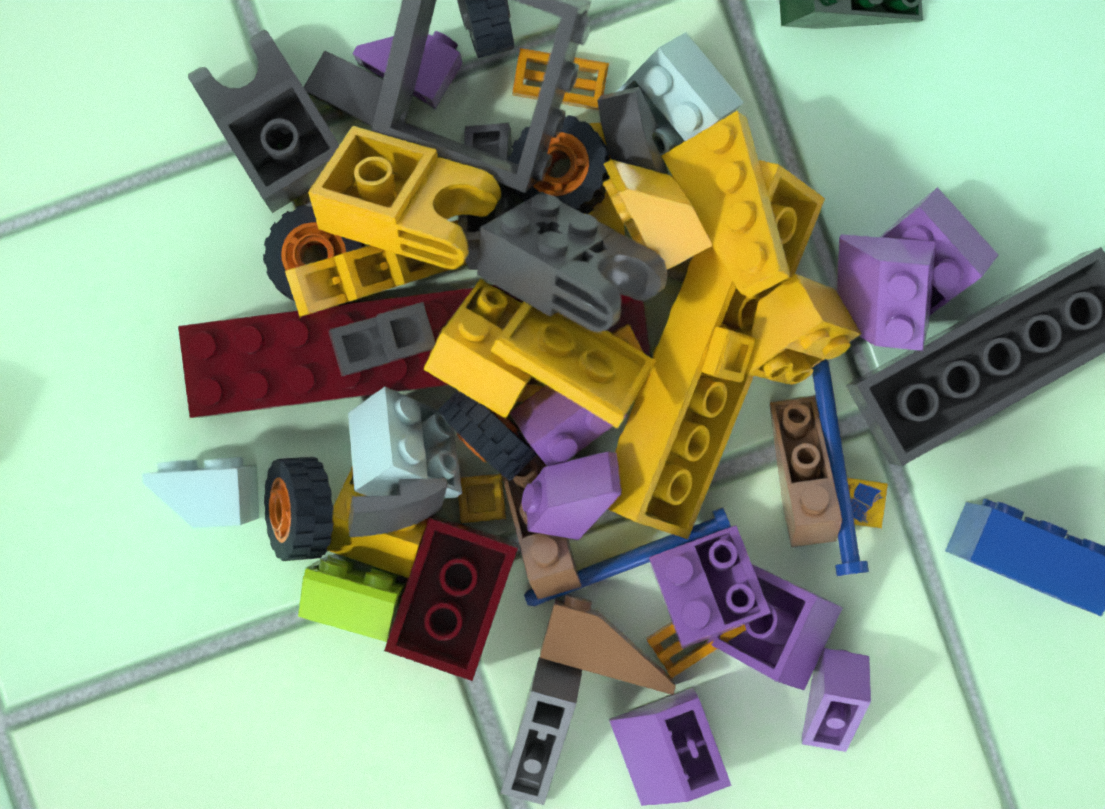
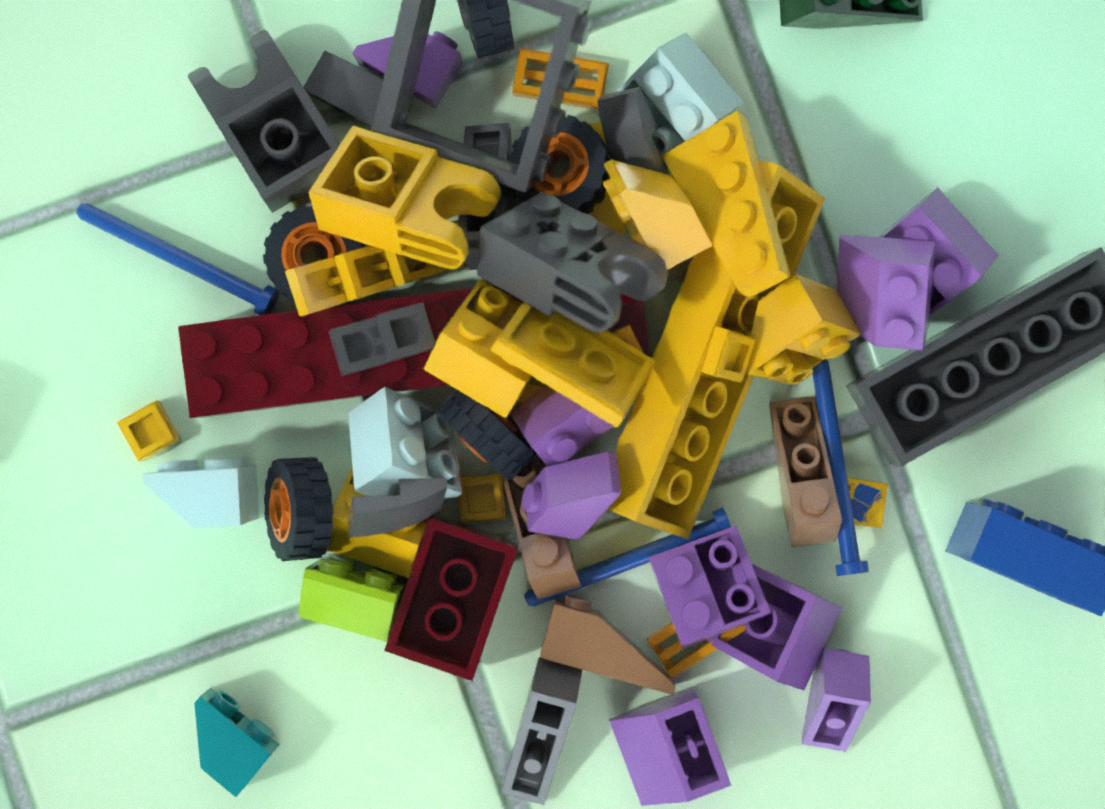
none -> blue bar [76,203,280,315]
none -> yellow tile [116,400,182,462]
none -> teal slope [194,687,280,797]

